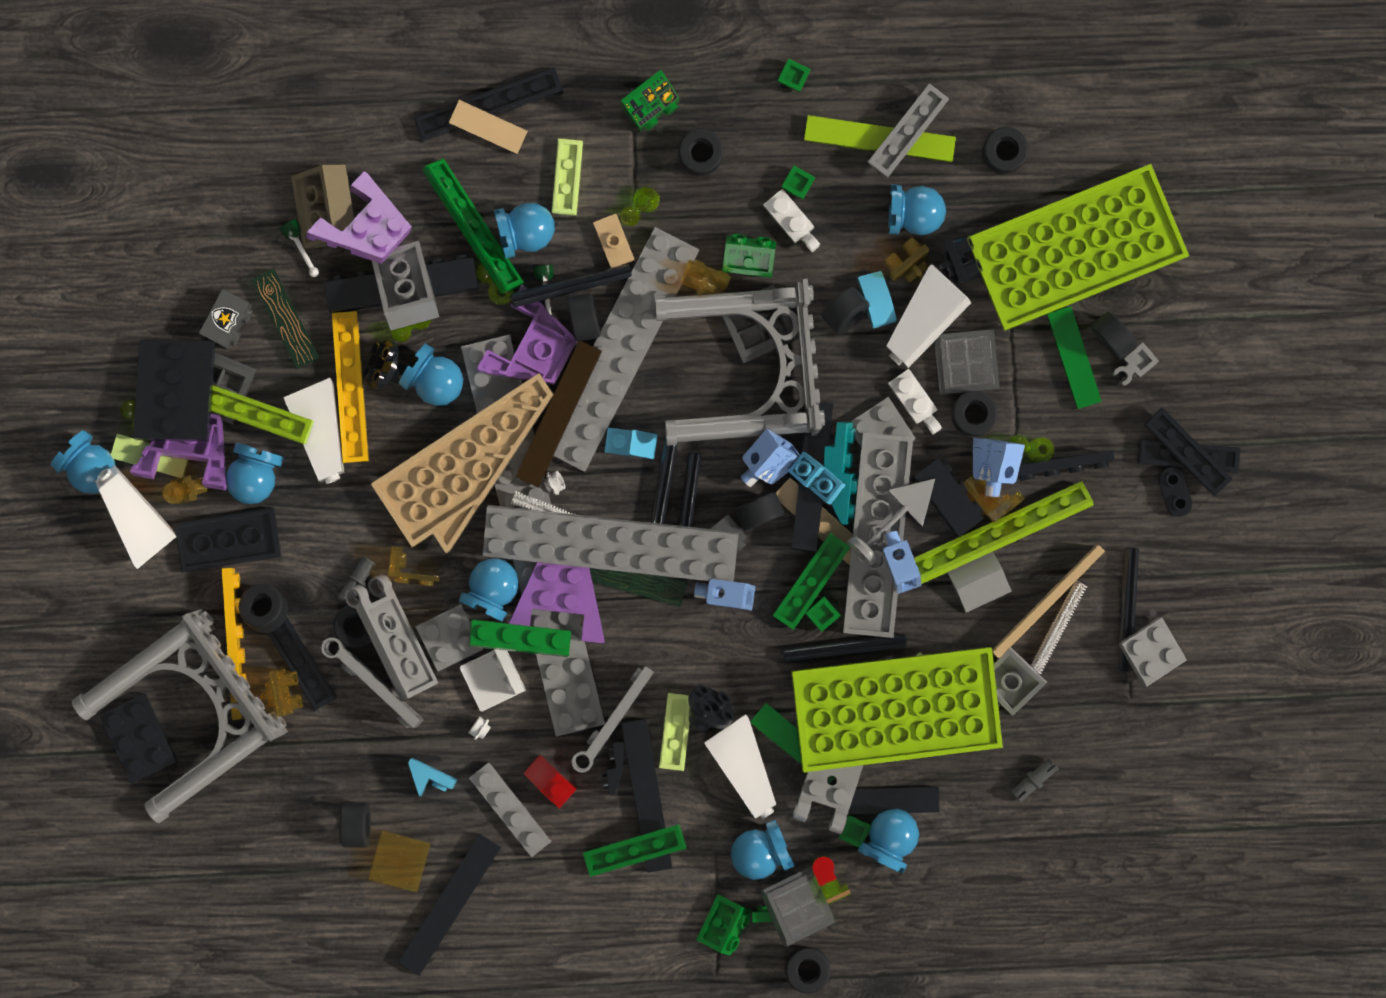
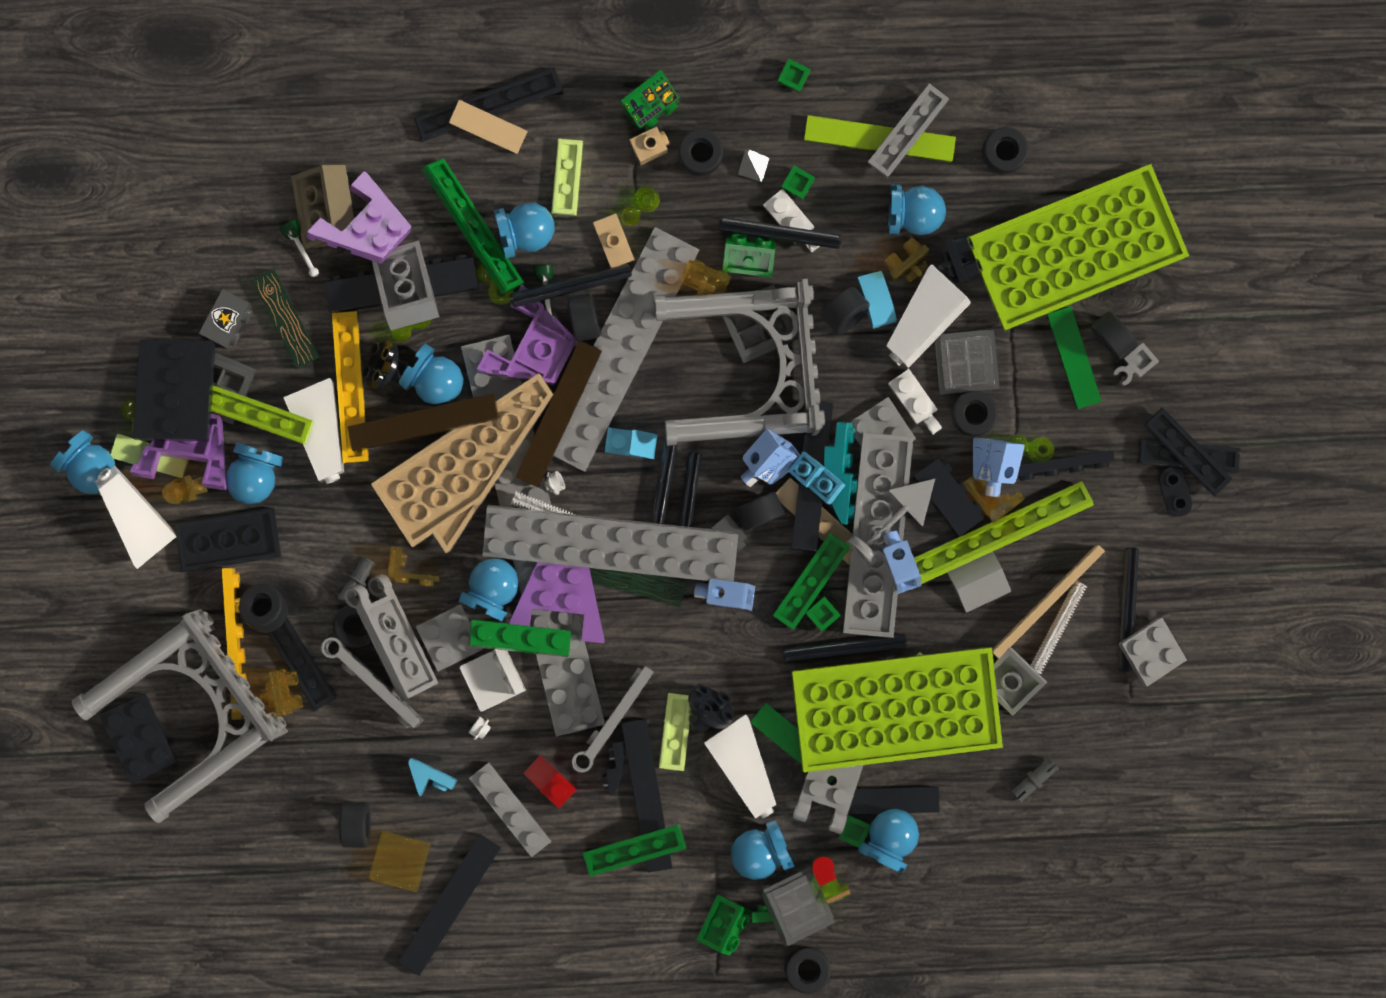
none -> dark brown tile [348,393,500,452]
none -> tan brick [630,127,670,165]
none -> black axle [720,217,842,249]
none -> slope [738,149,769,182]

